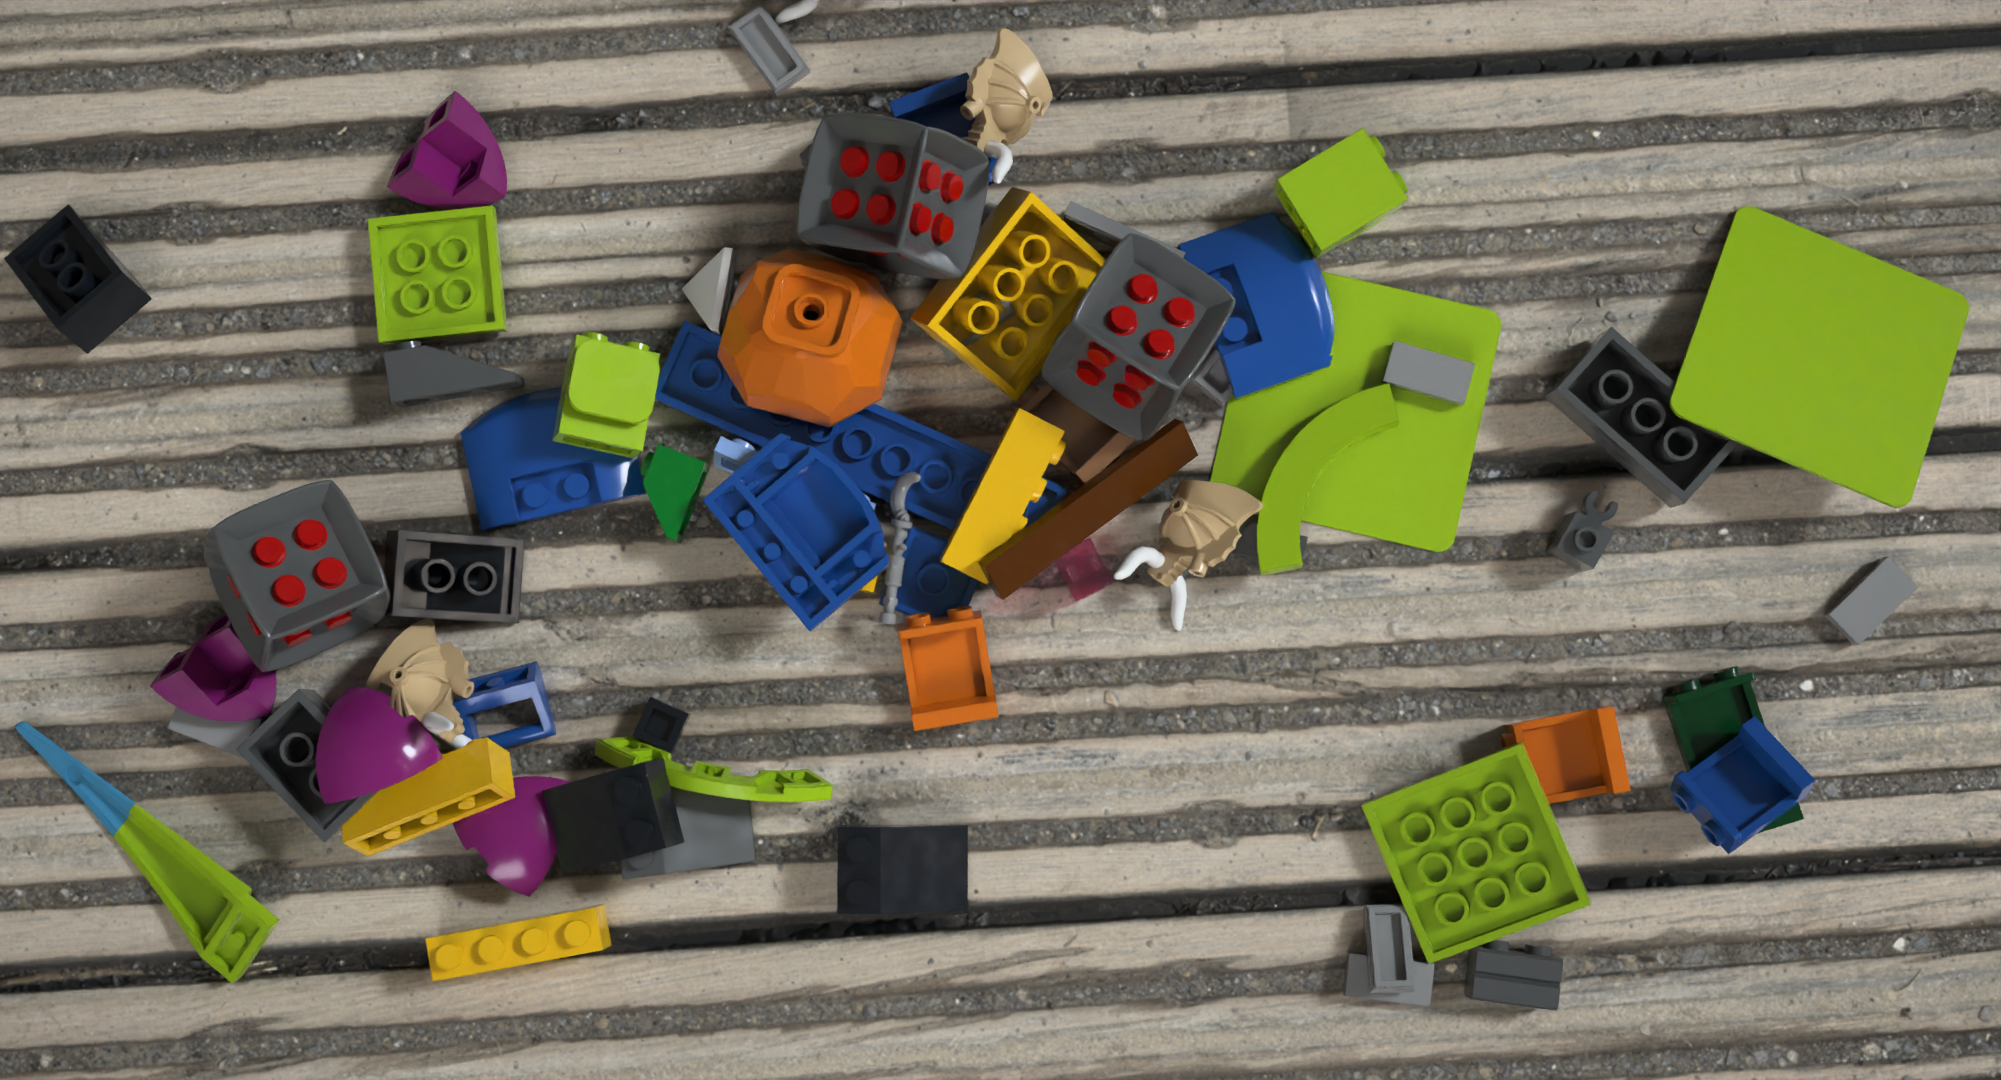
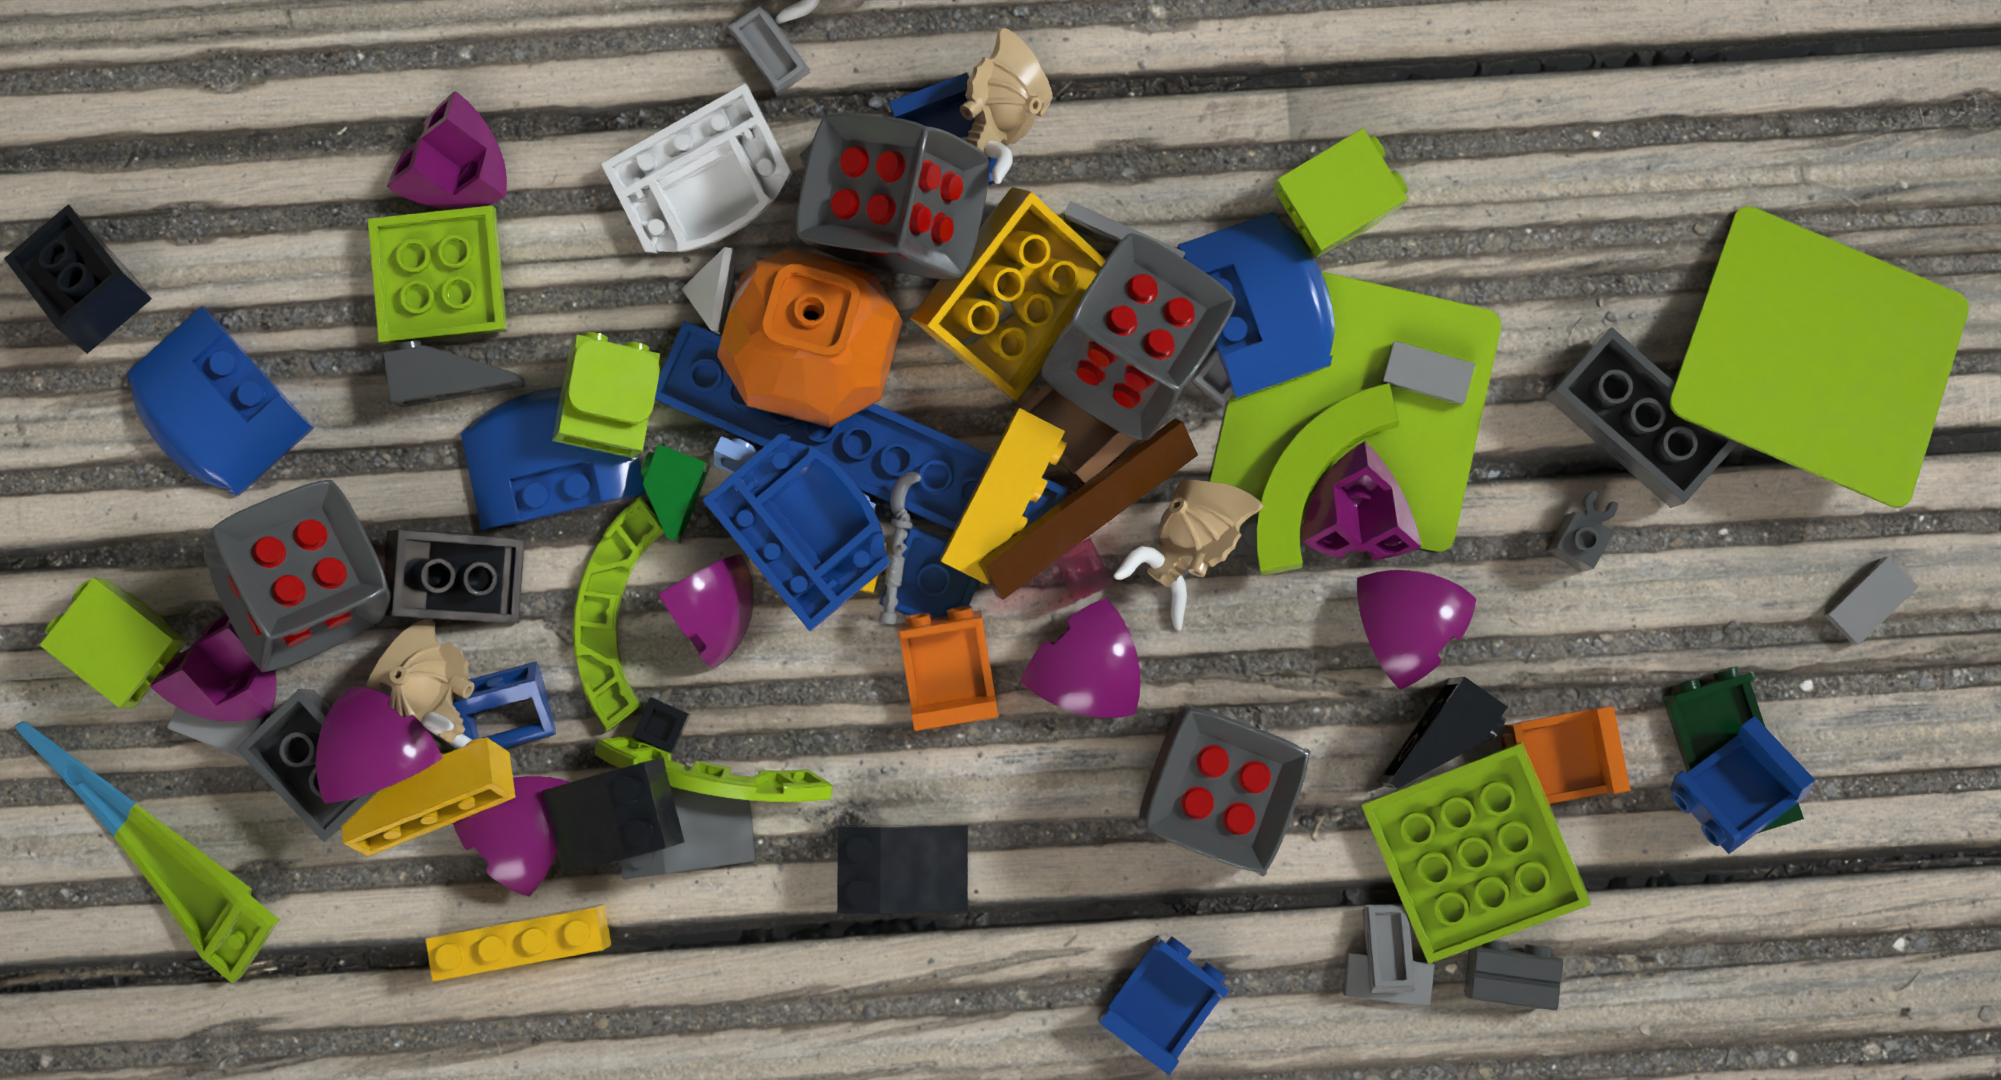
none -> lime brick [40,577,188,708]
none -> blue slope [127,306,314,496]
none -> lime tile [573,496,664,732]
none -> white slope [601,83,792,253]
none -> magenta brick [658,554,754,670]
none -> magenta brick [1020,598,1140,718]
none -> blue panel [1098,936,1230,1075]
none -> dark grey piece [1135,703,1311,876]
none -> magenta brick [1302,441,1421,560]
none -> magenta brick [1357,570,1476,690]
none -> black slope [1377,677,1508,789]

